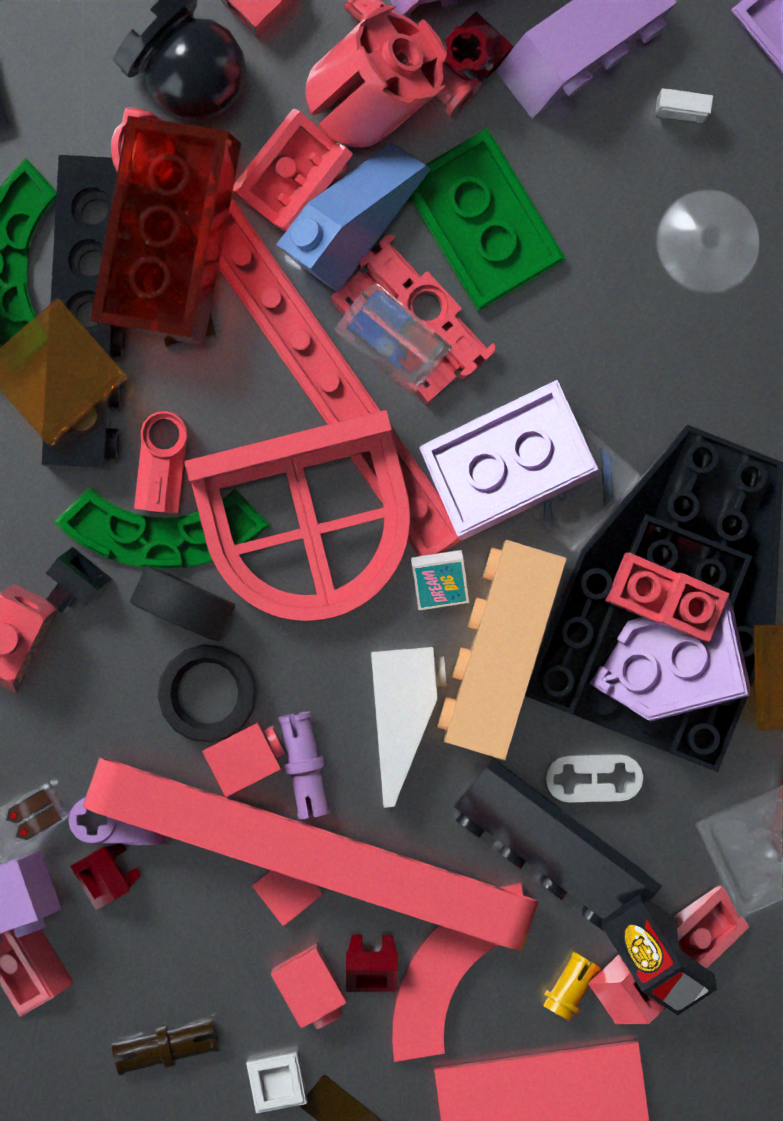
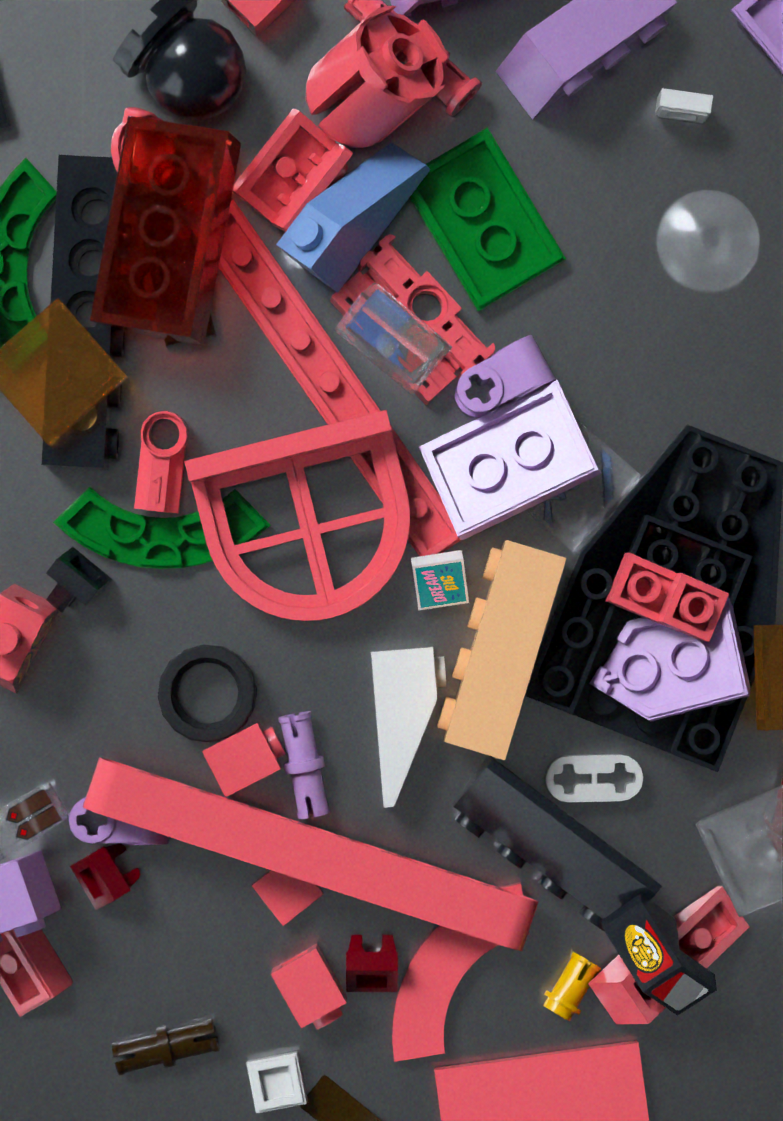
black tyre [130,565,235,641] -> none
dark red piece [444,12,514,81] -> none
none -> lavender piece [454,335,556,418]

